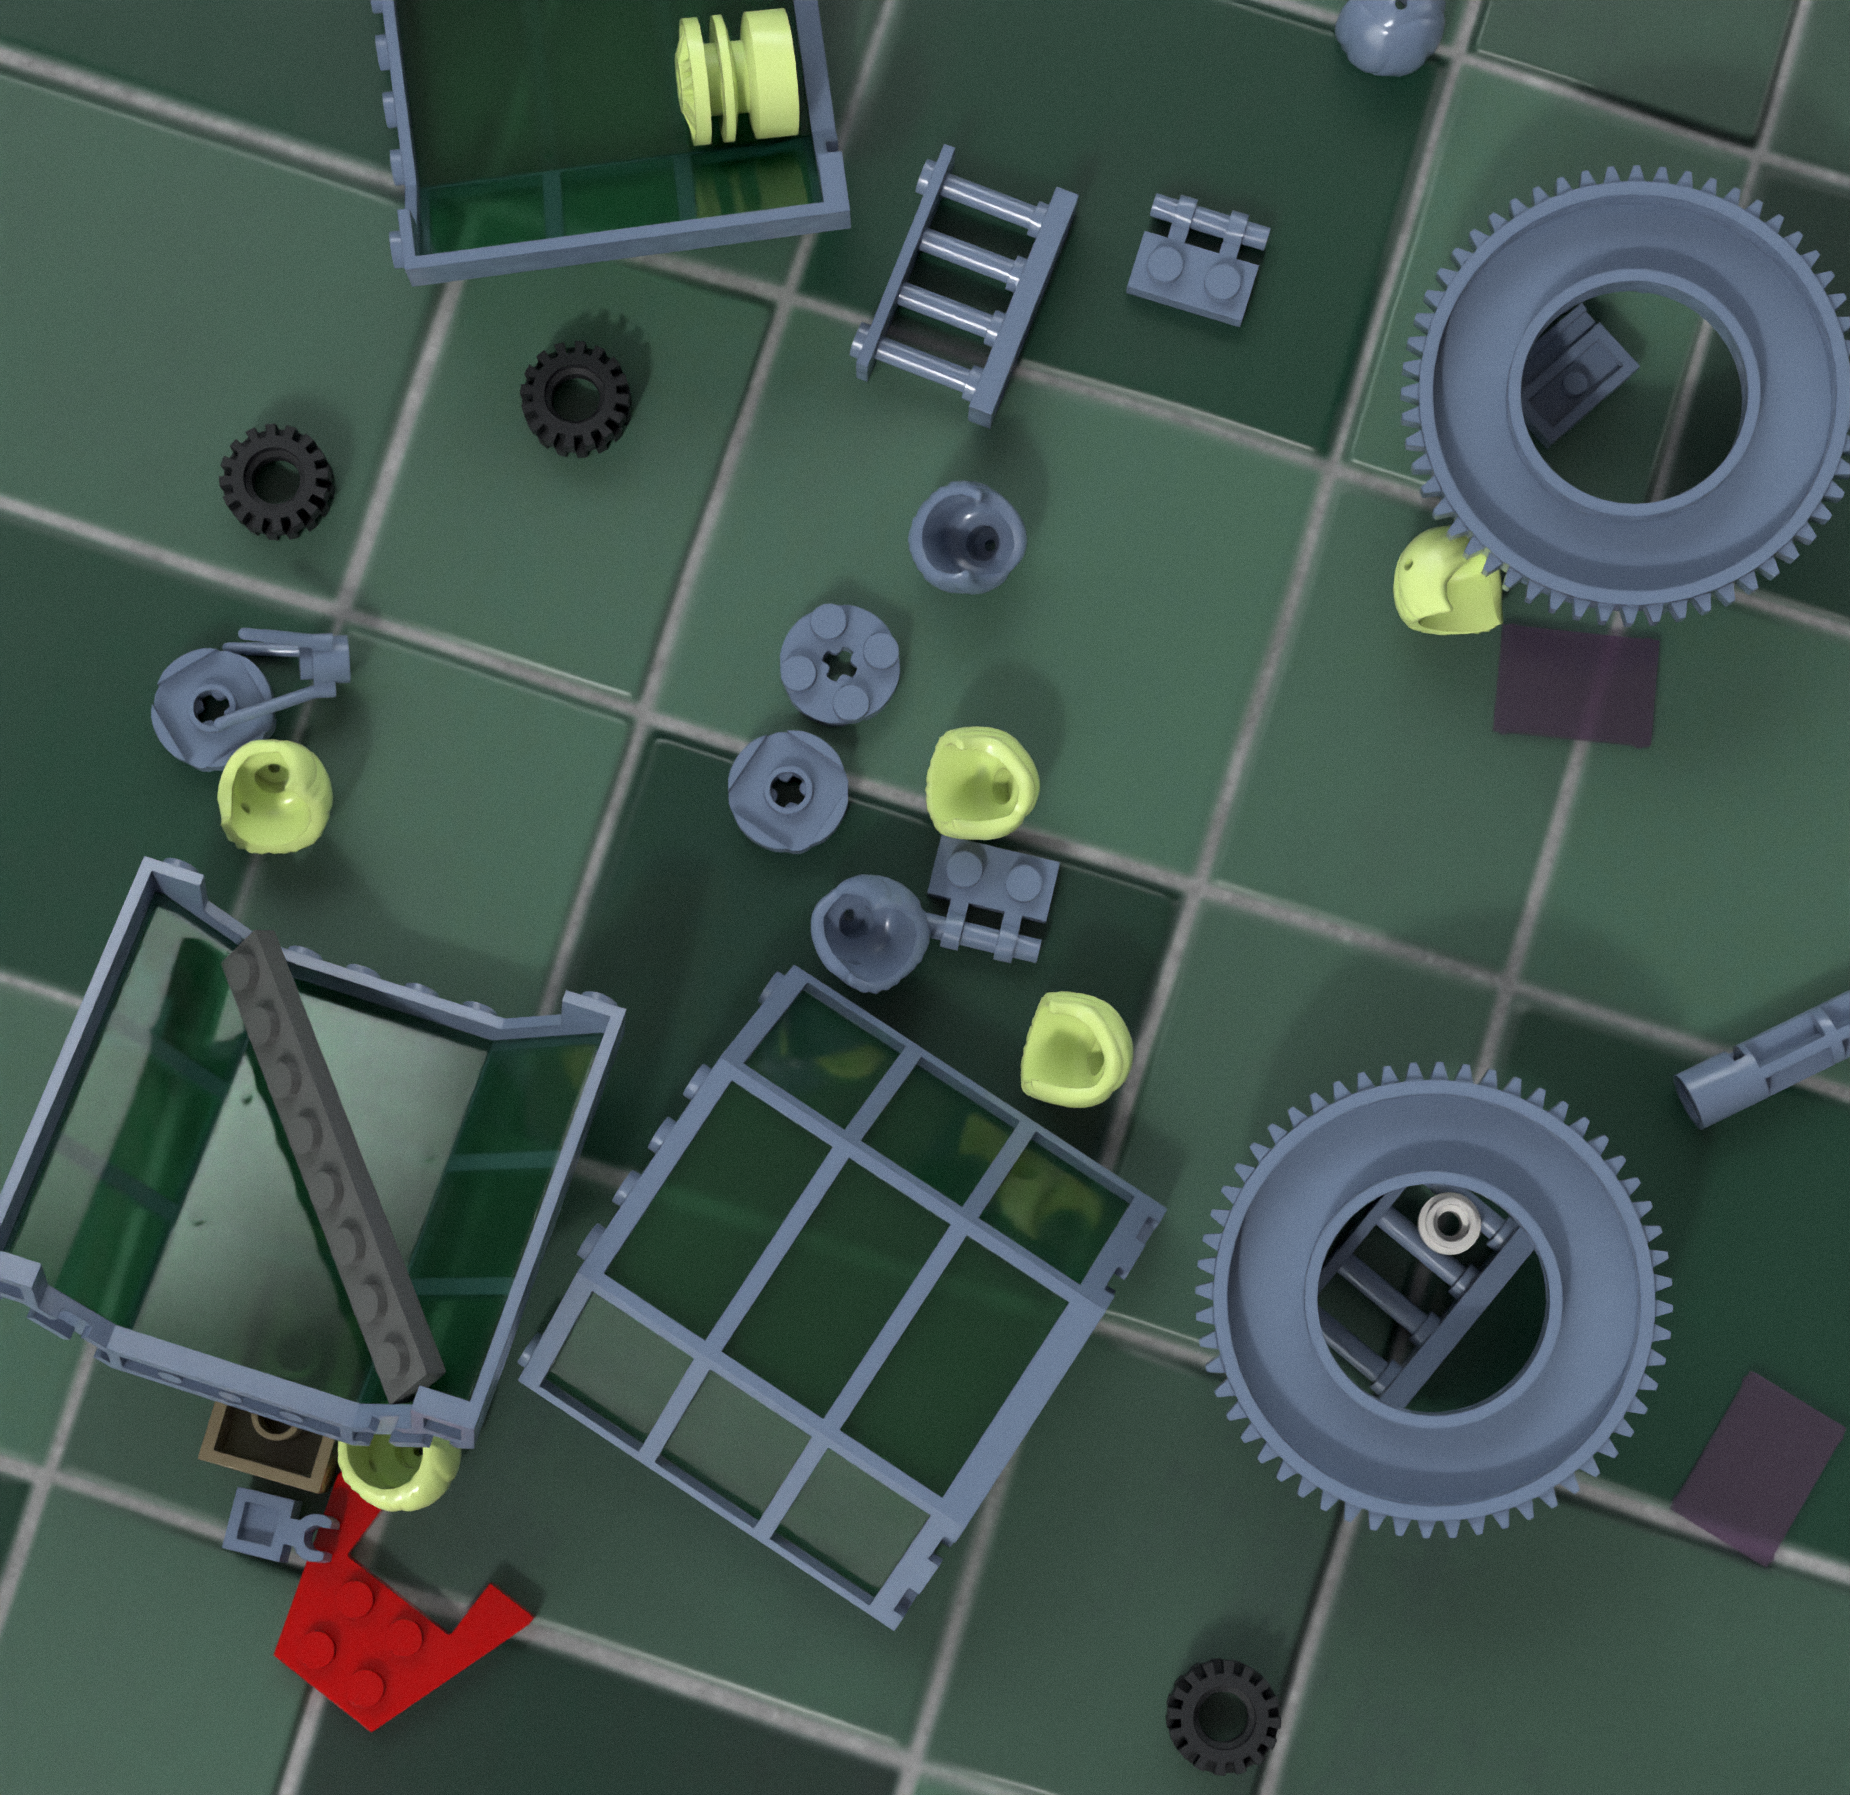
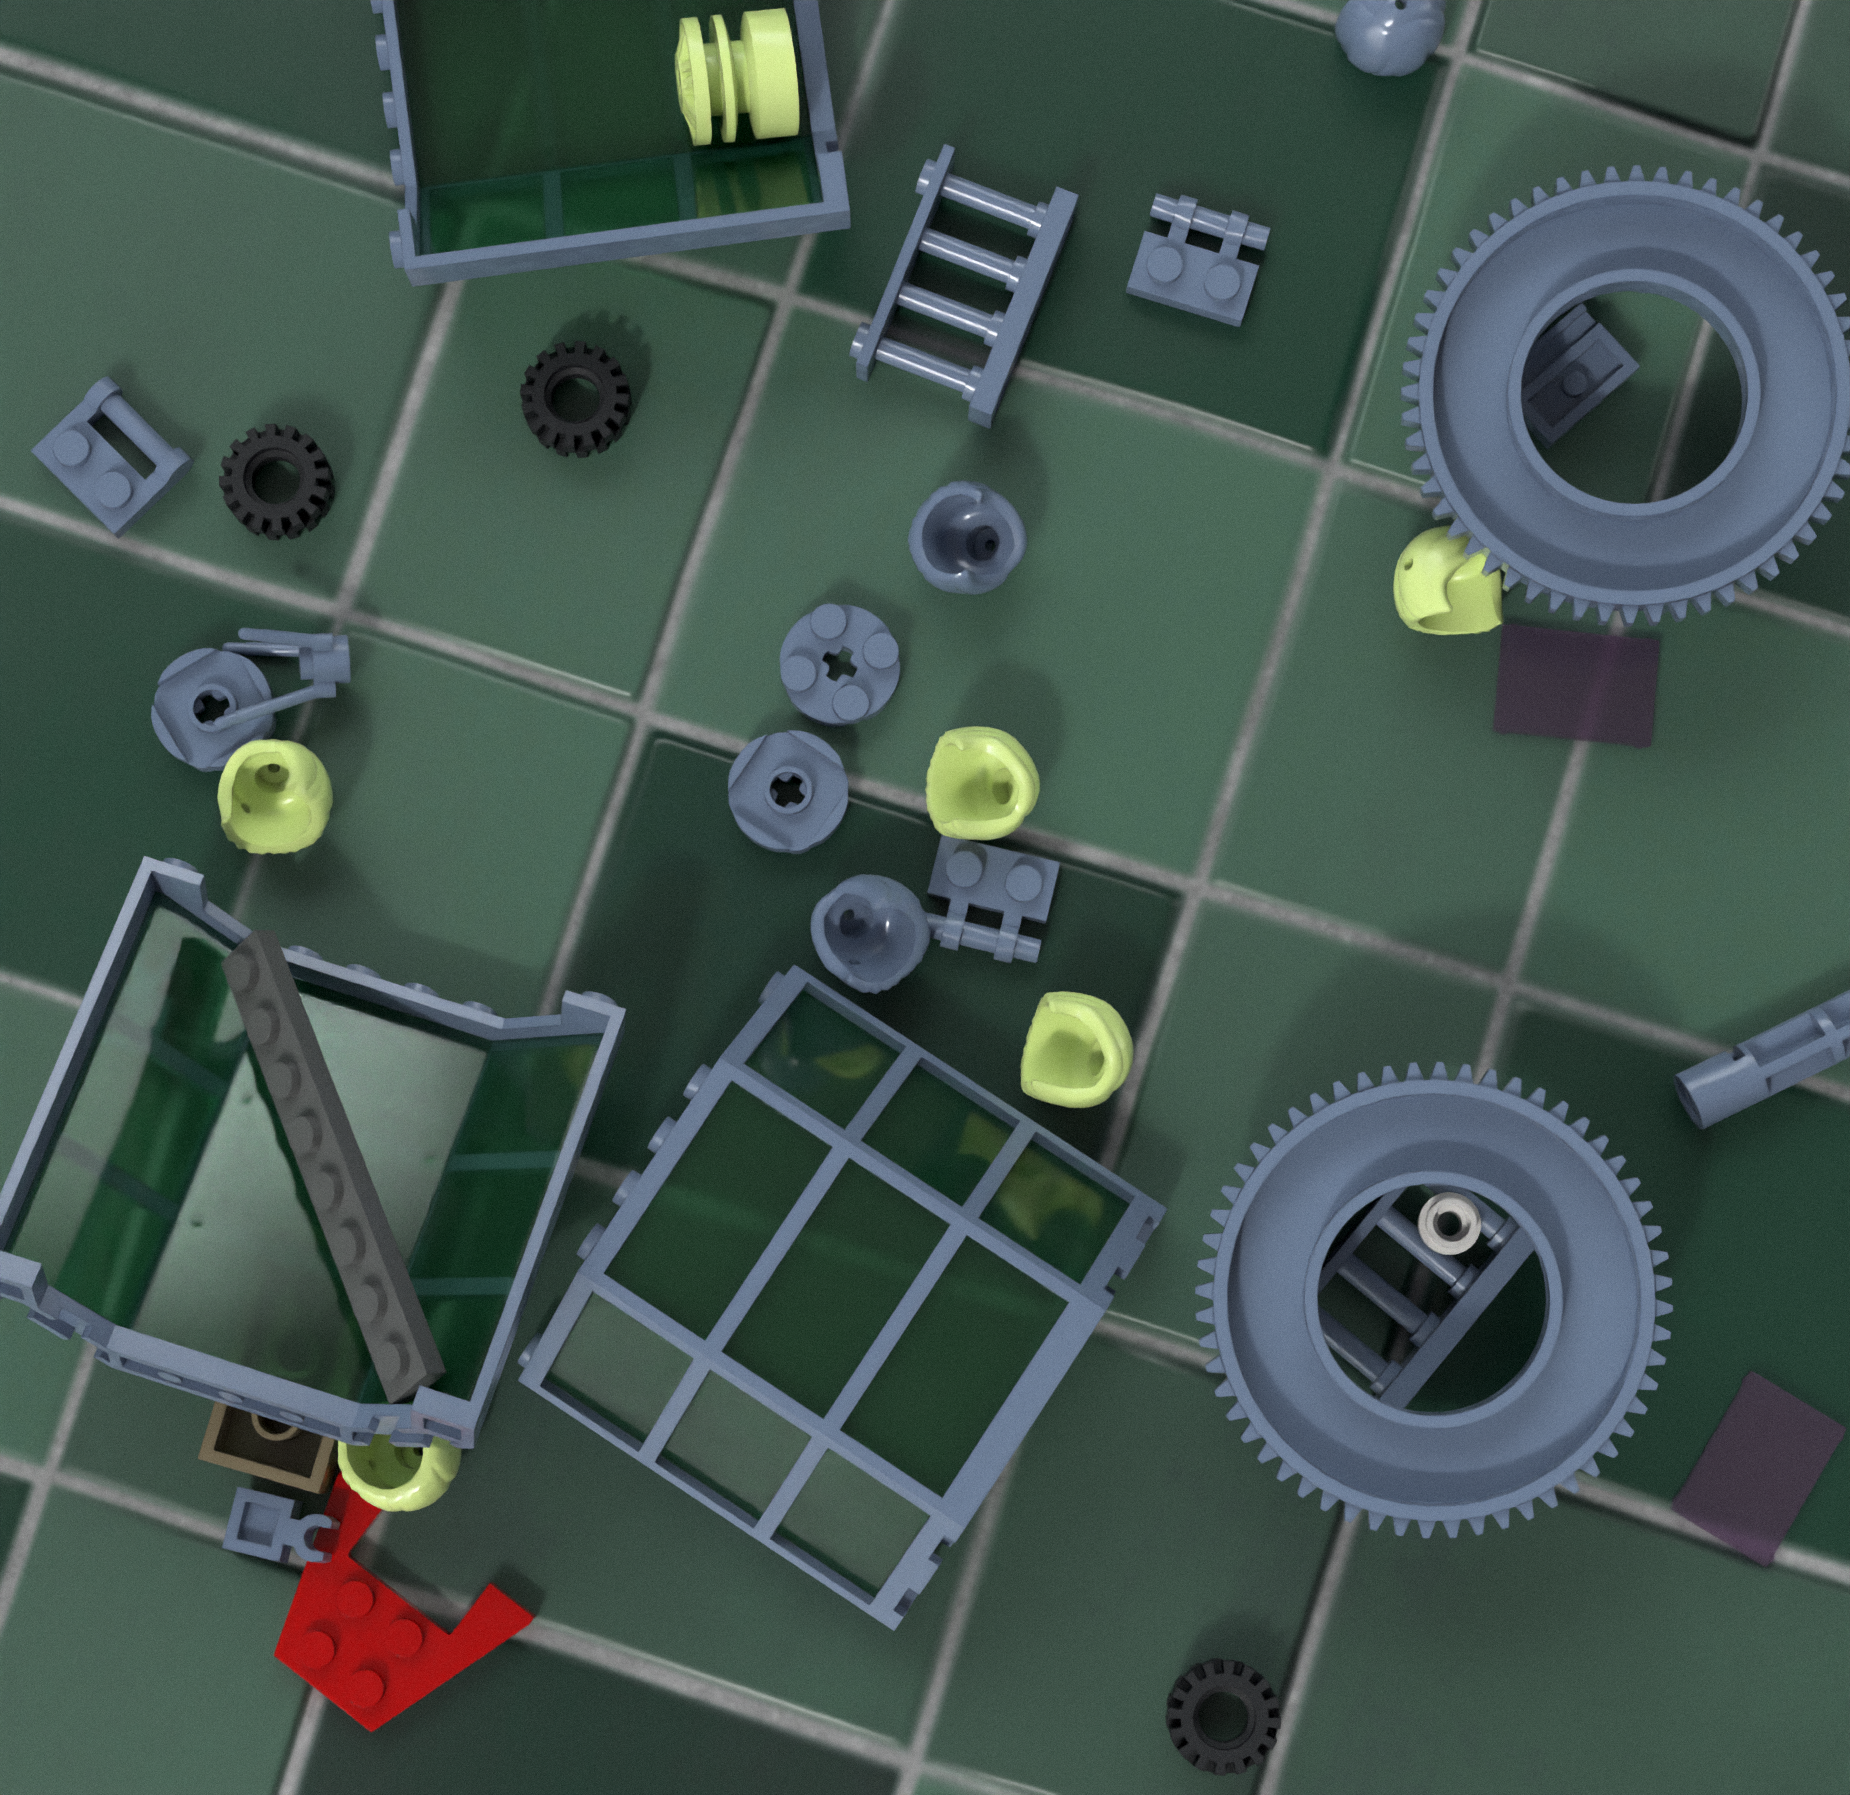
none -> sand blue plate [30,376,194,539]

